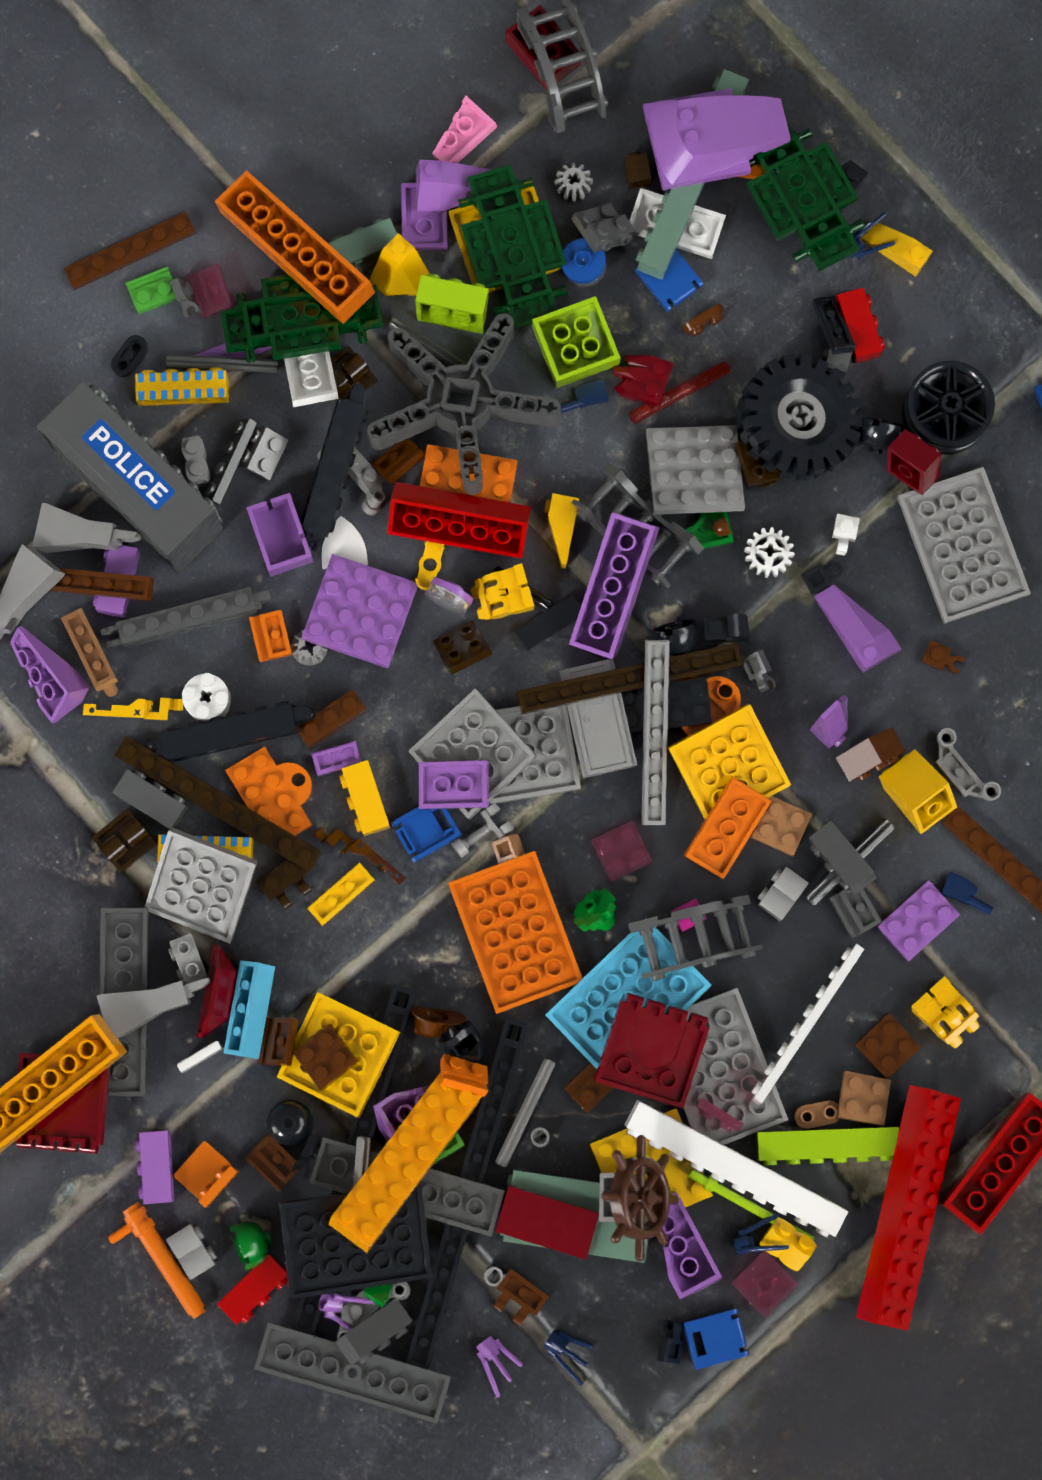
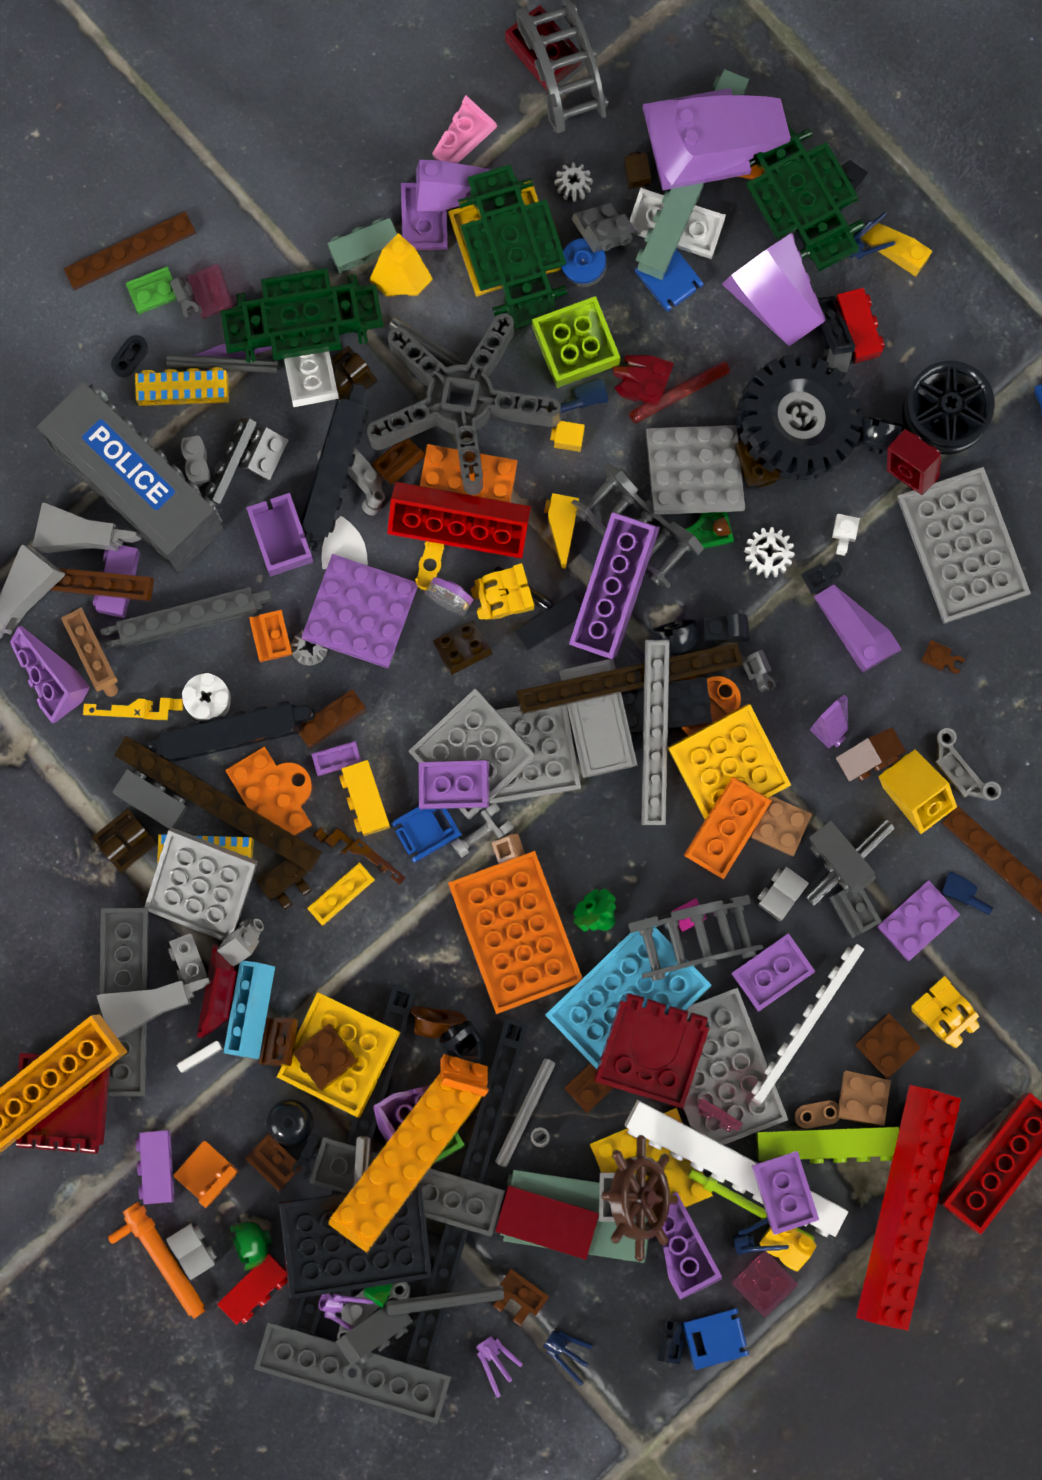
orange brick [215,170,375,324] -> none
lime slope [415,274,489,334] -> none
light grey hinge [483,1266,503,1286] -> none
clear pink plate [591,821,653,882] -> none
reddish brown plate [682,304,725,337] -> none
none -> light grey brick [217,918,264,967]
none -> dark grey axle [386,1286,504,1315]
none -> yellow brick [550,421,585,452]
none -> medium lavender wedge [722,233,826,346]
none -> medium lavender plate [731,933,815,1012]
none -> medium lavender plate [751,1151,819,1235]

